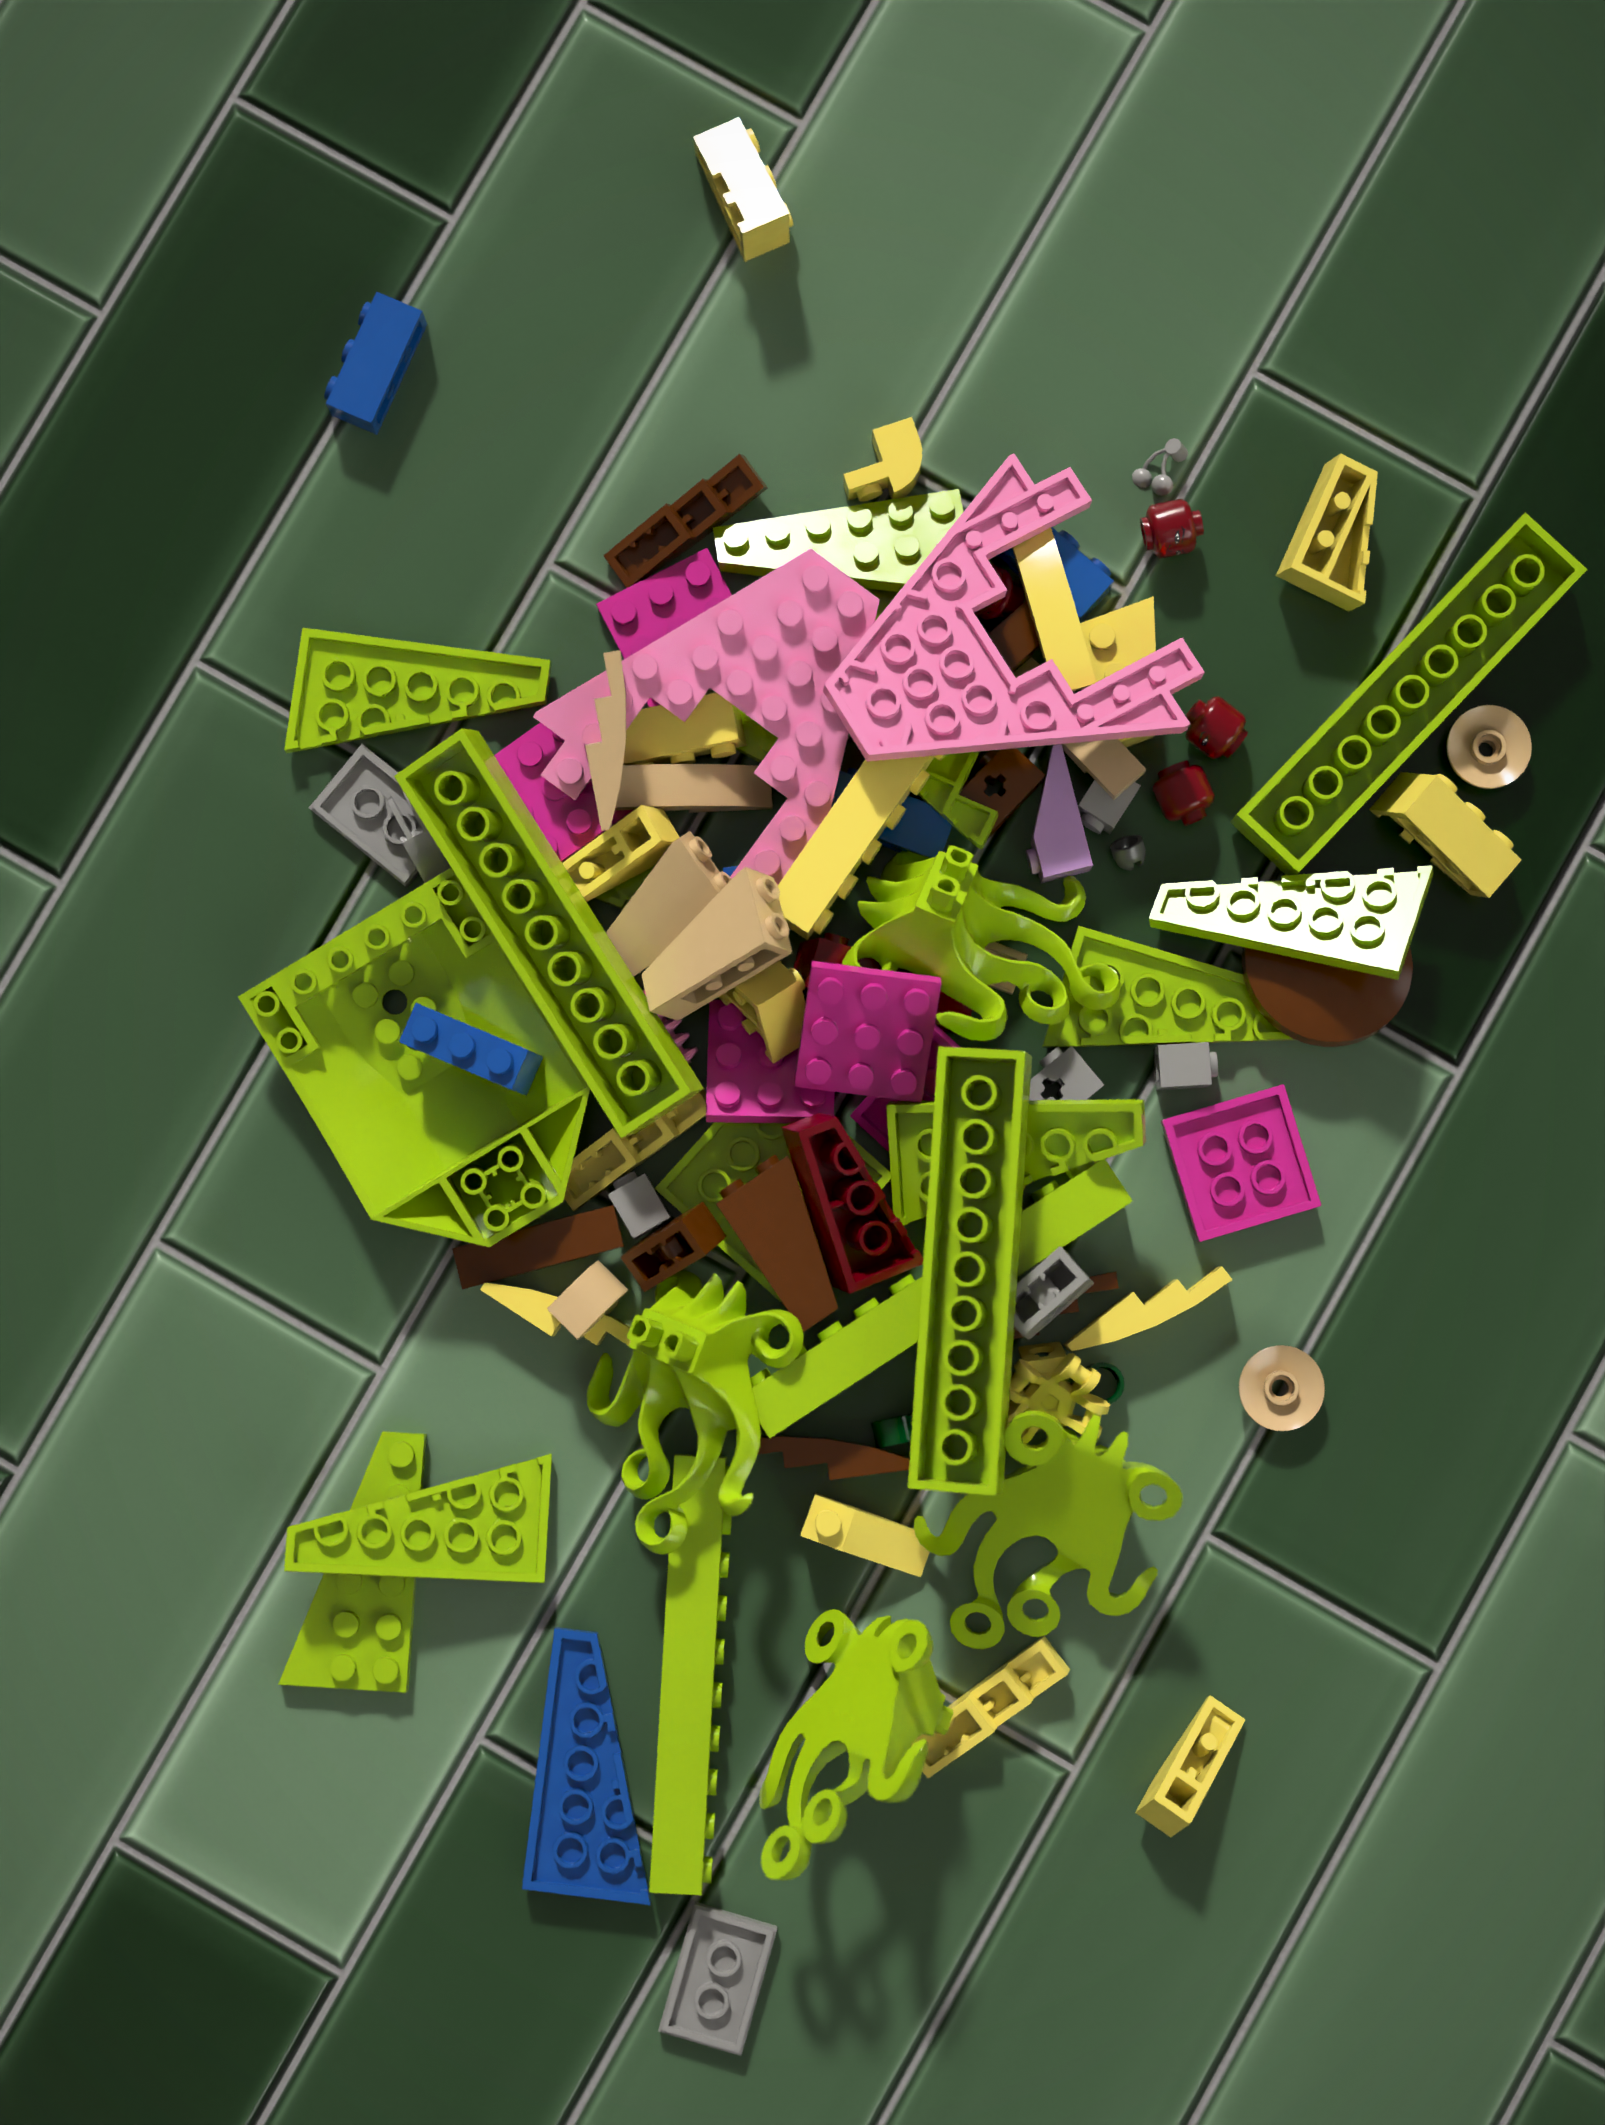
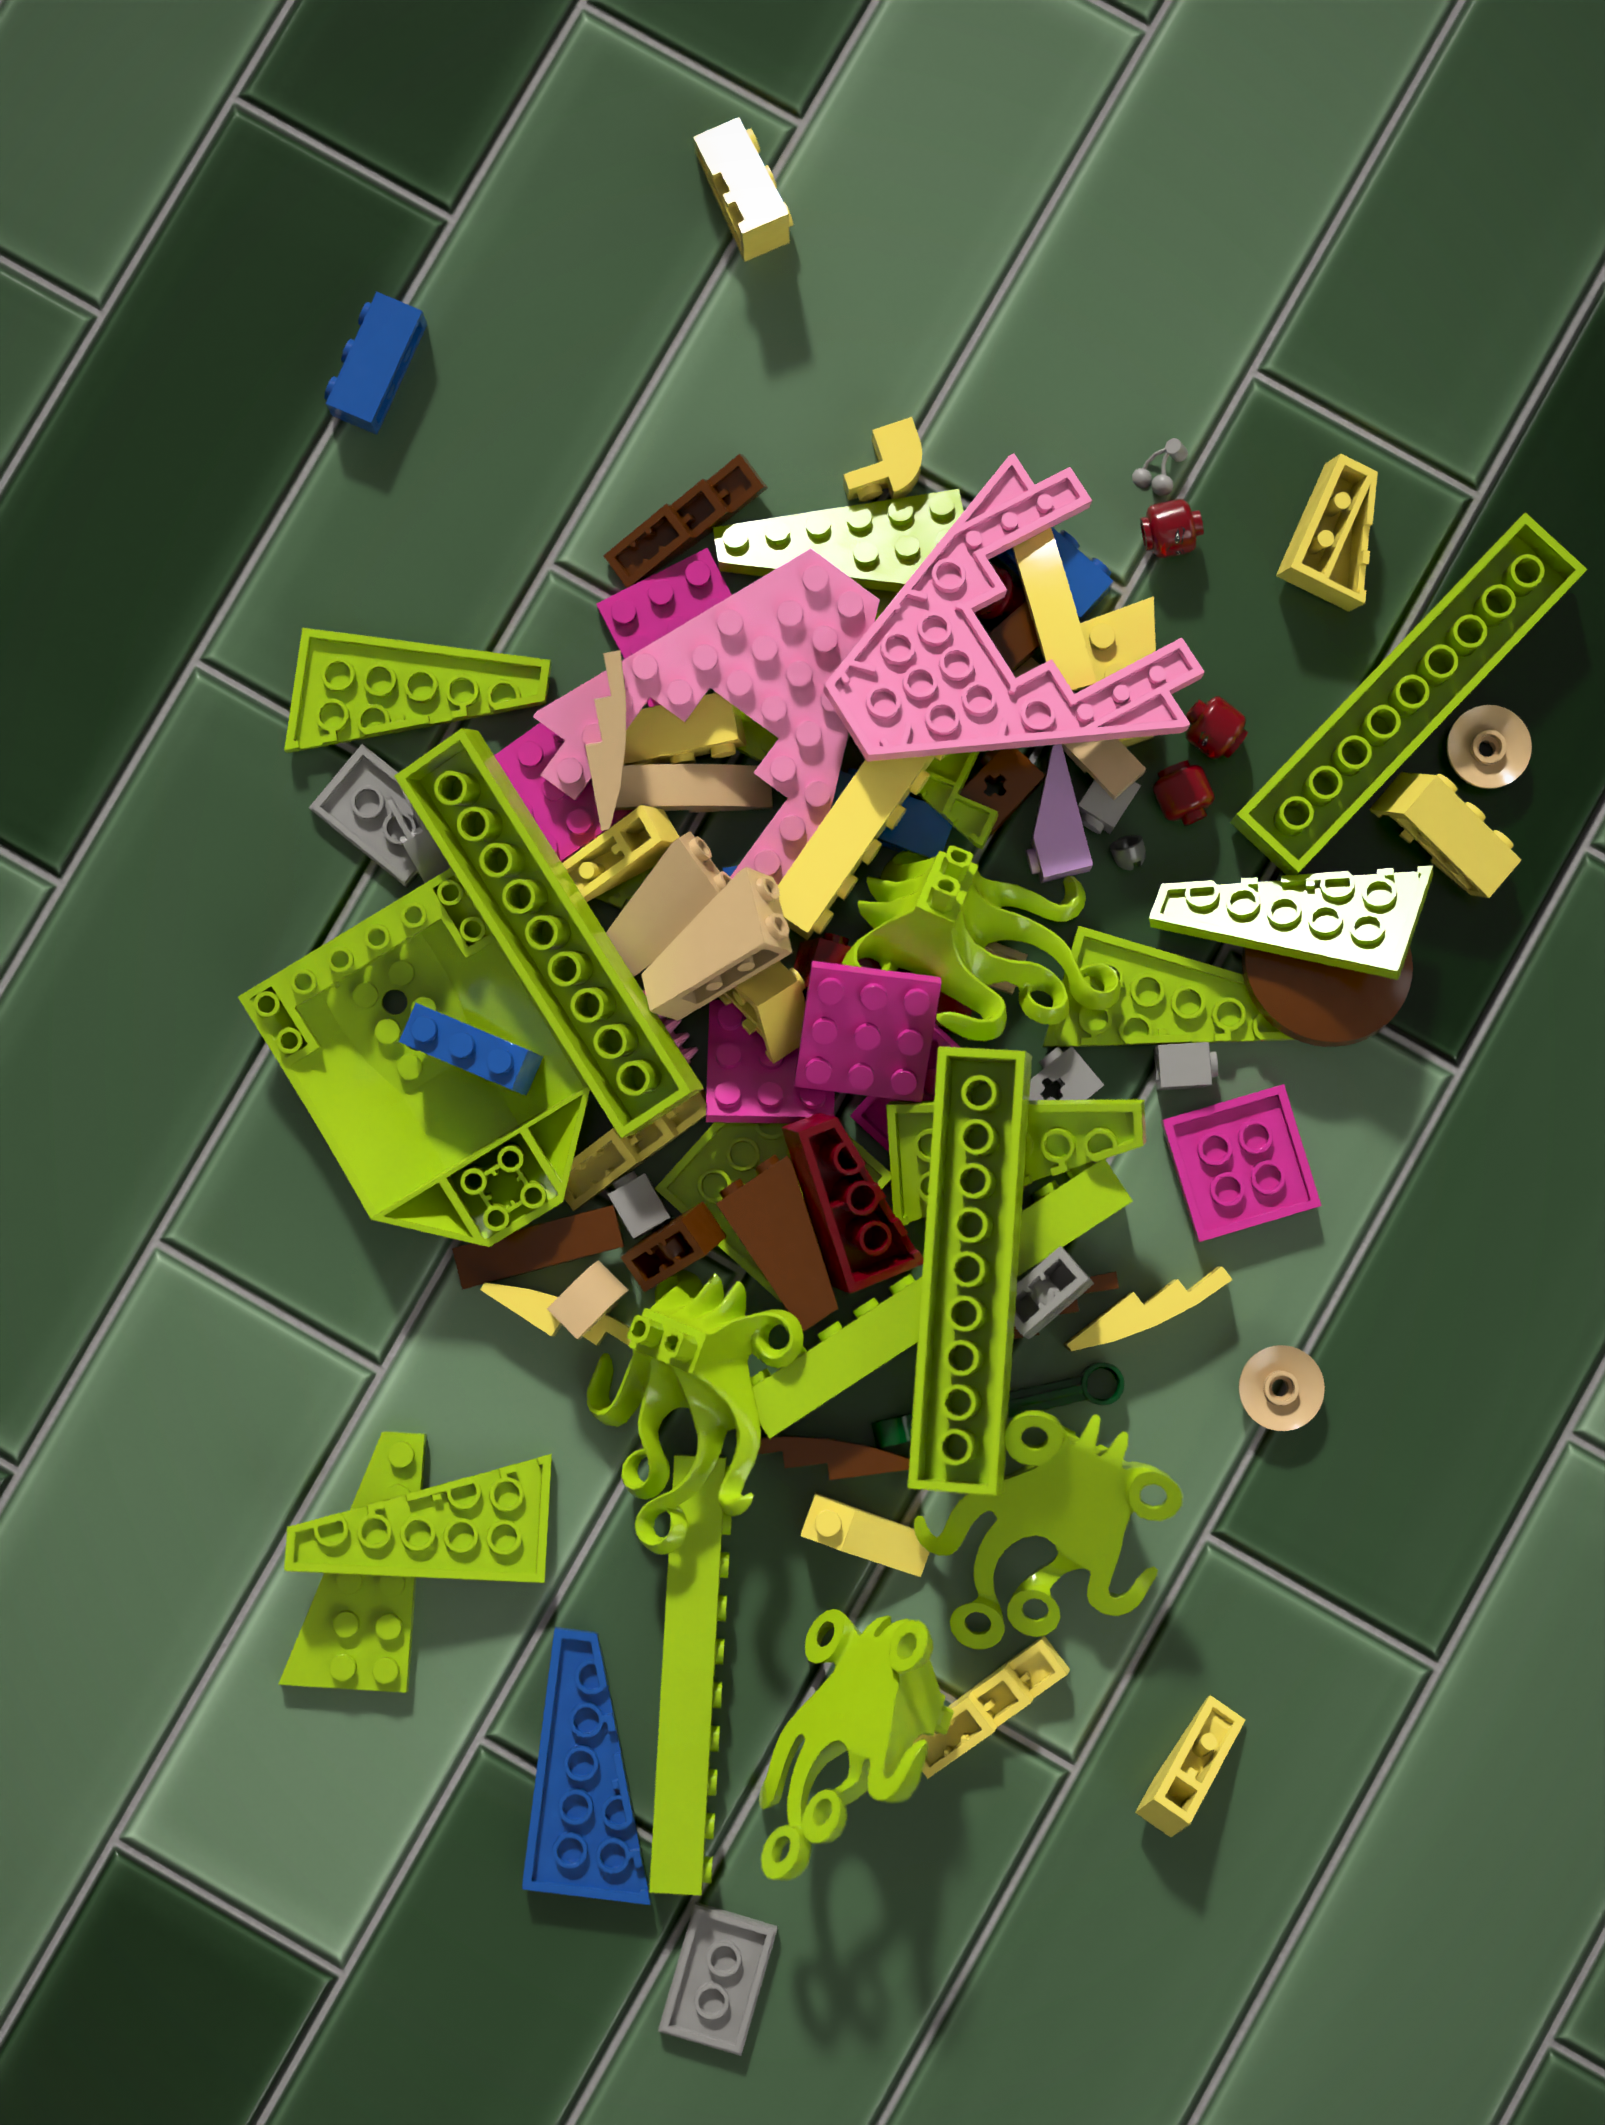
light yellow piece [1008,1342,1110,1444] -> none

